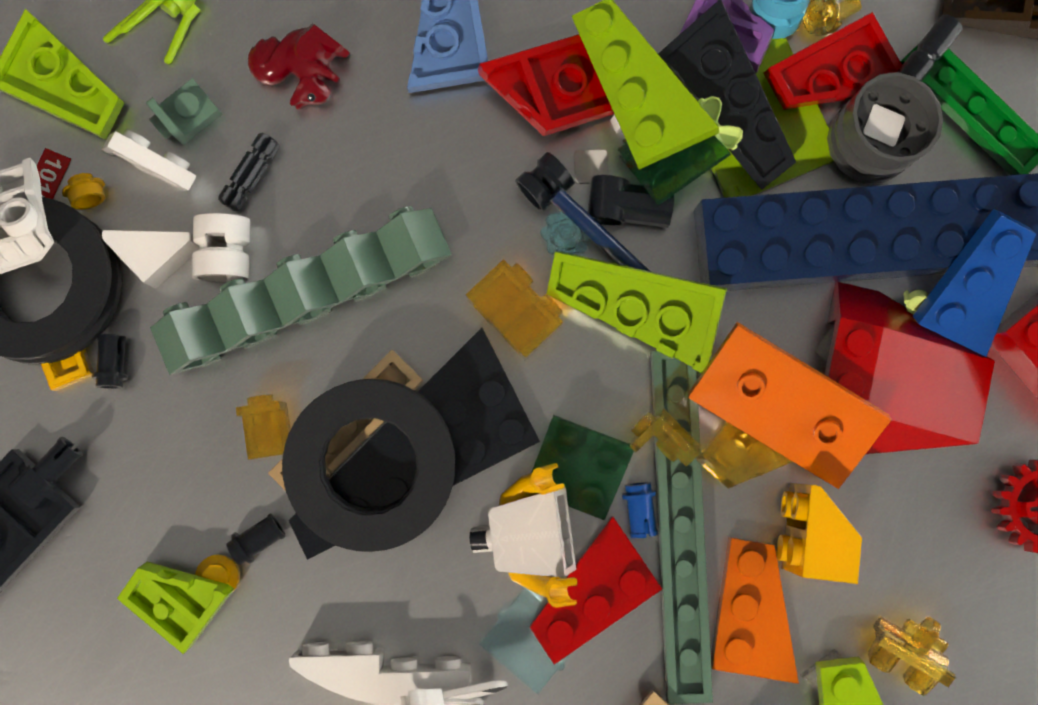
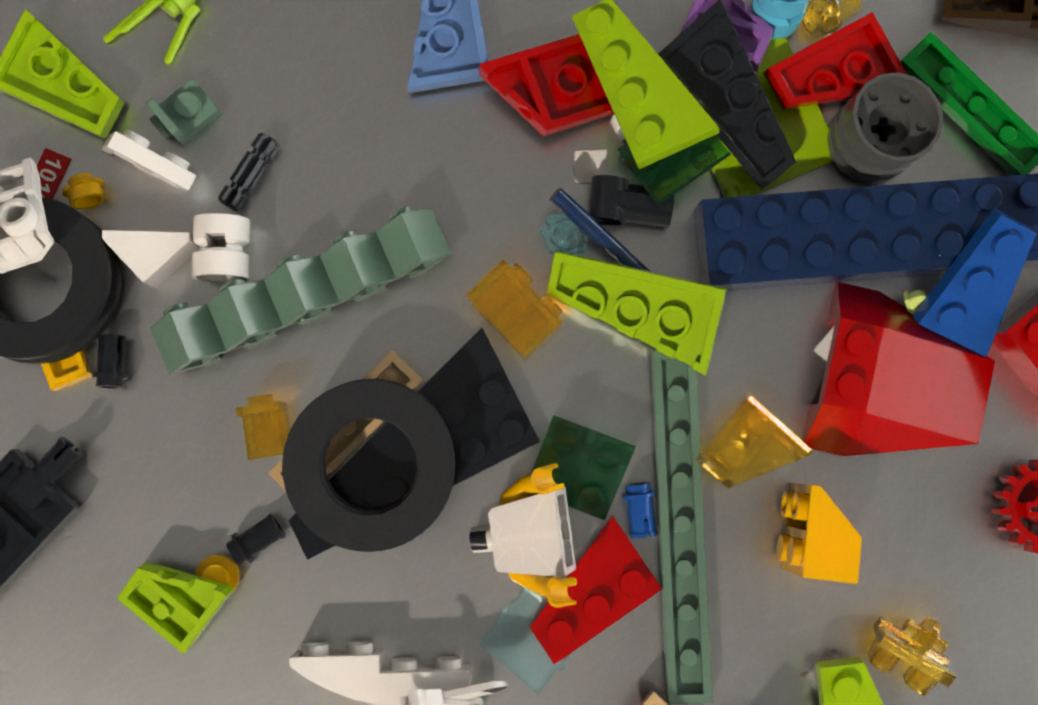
dark red animal [248,23,351,109] -> none
black wheel [515,152,575,212] -> none
clear yellow bracket [629,408,701,467] -> none
orange plate [688,322,892,489] -> none
yellowish green piece [698,96,743,150] -> none
orange wing [711,537,799,684] -> none
white sticker [863,104,905,147] -> none
black piece [897,15,963,82] -> none

